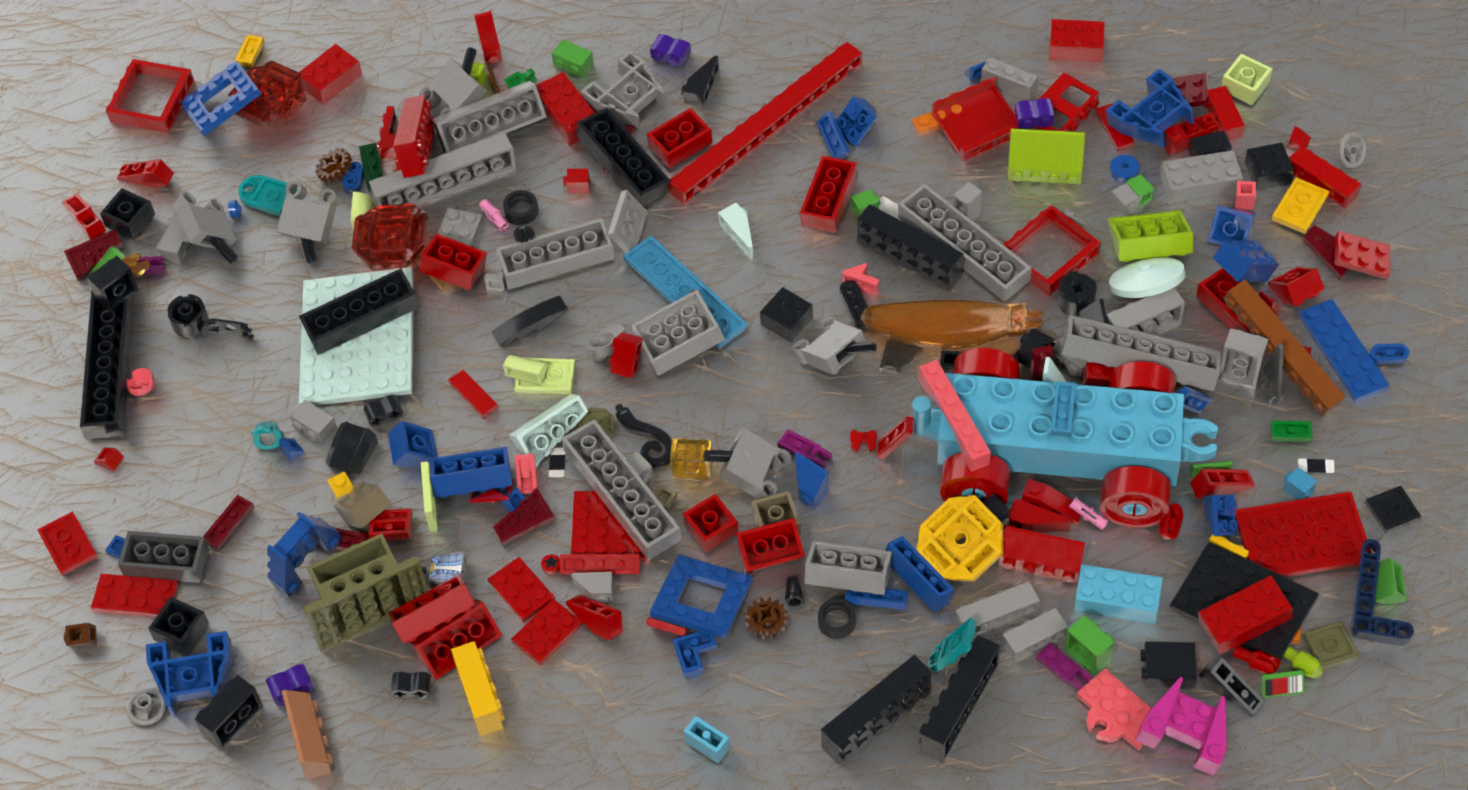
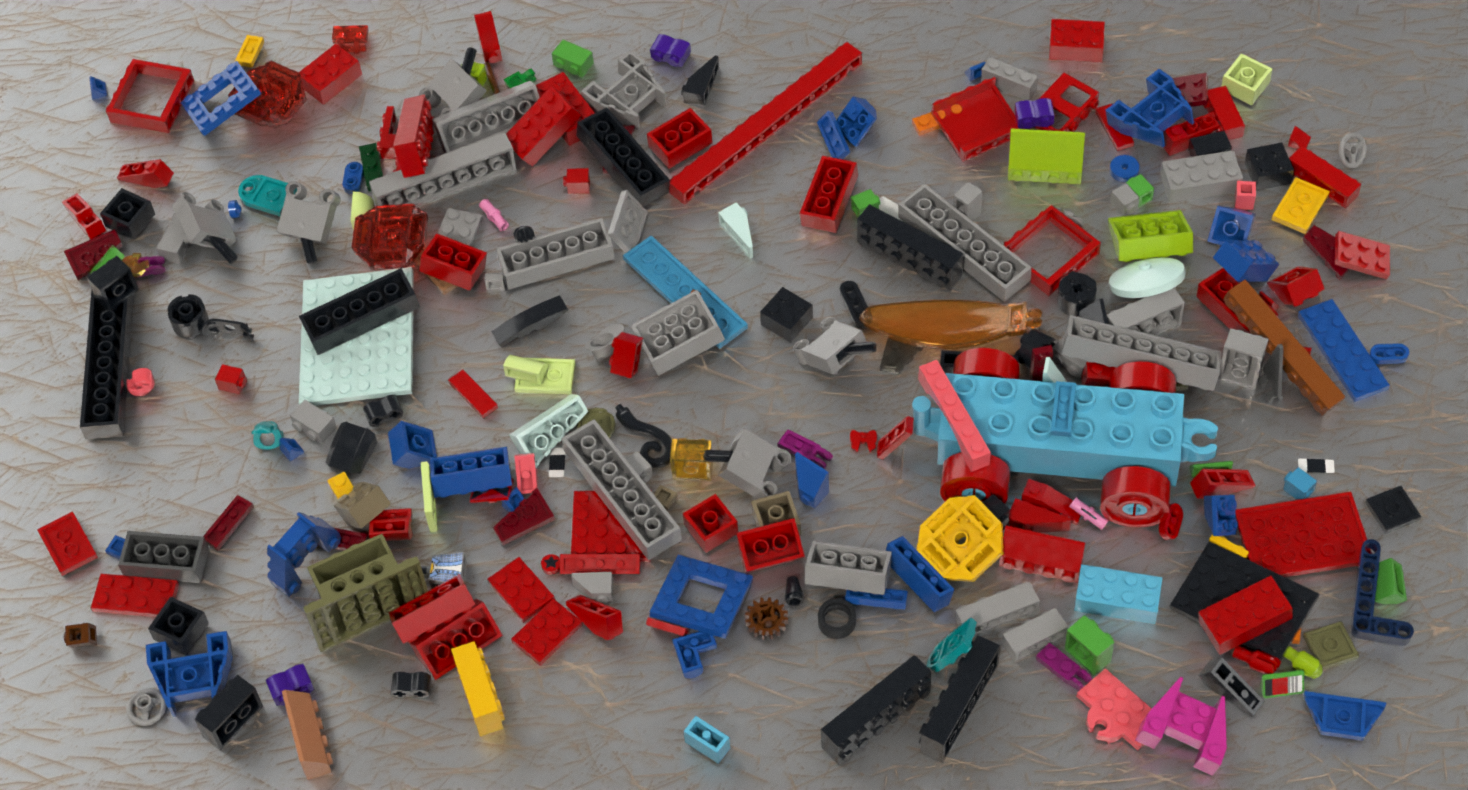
red slope [94,447,124,471] -> none
reddish brown gear [315,148,353,184] -> none
black tyre [503,190,539,225] -> none
coral slope [842,263,879,296] -> none
black brick [1140,641,1197,689] -> none
blue plate [1176,386,1212,414] -> none
green plate [1270,421,1312,442] -> none
none -> blue slope [89,76,107,100]
none -> red brick [215,364,247,395]
none -> clear red plate [331,25,369,54]
none -> red brick [506,86,581,167]
none -> blue wing [1303,691,1386,741]

